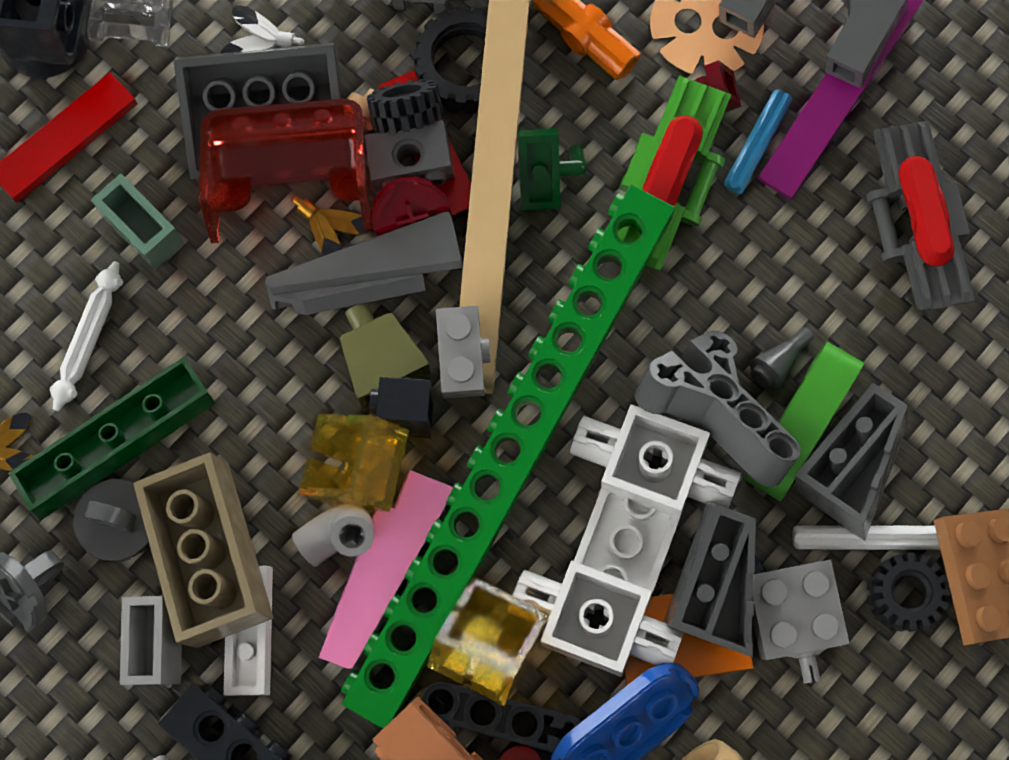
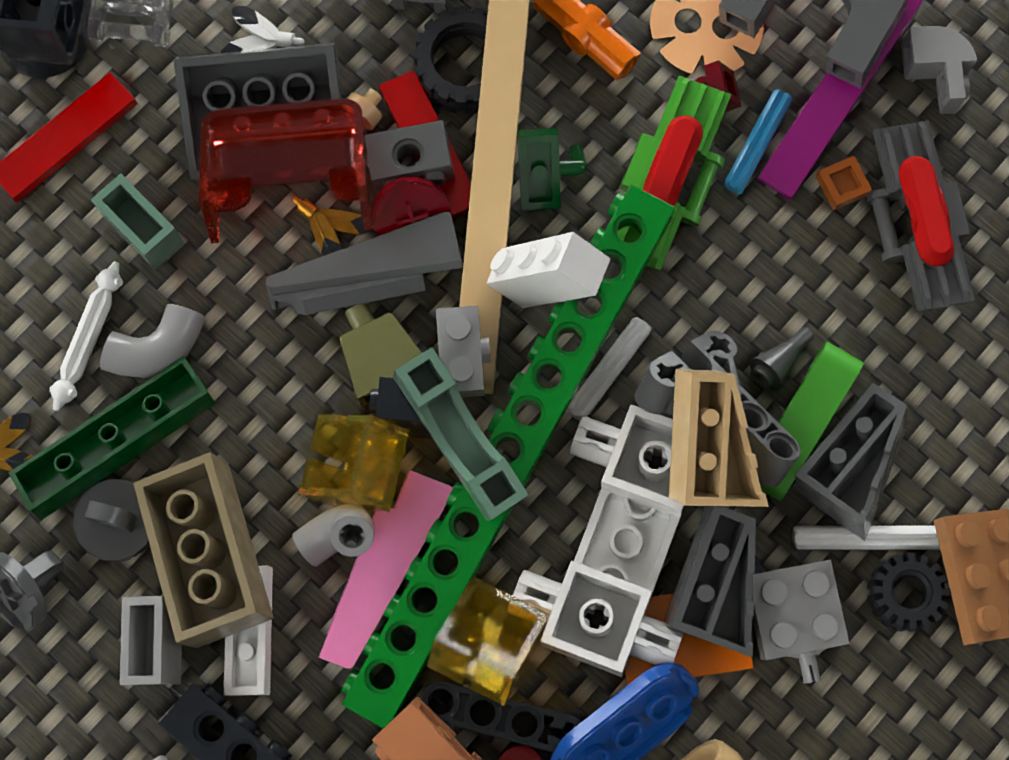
black tyre [366,79,444,134] -> none
none -> light grey cylinder [100,304,205,378]
none -> sand green arch [393,347,529,521]
none -> white brick [486,232,611,308]
none -> white axle [567,317,651,421]
none -> tan wedge [669,369,769,507]
none -> dark orange tile [816,156,872,211]
none -> light grey brick [901,26,977,114]

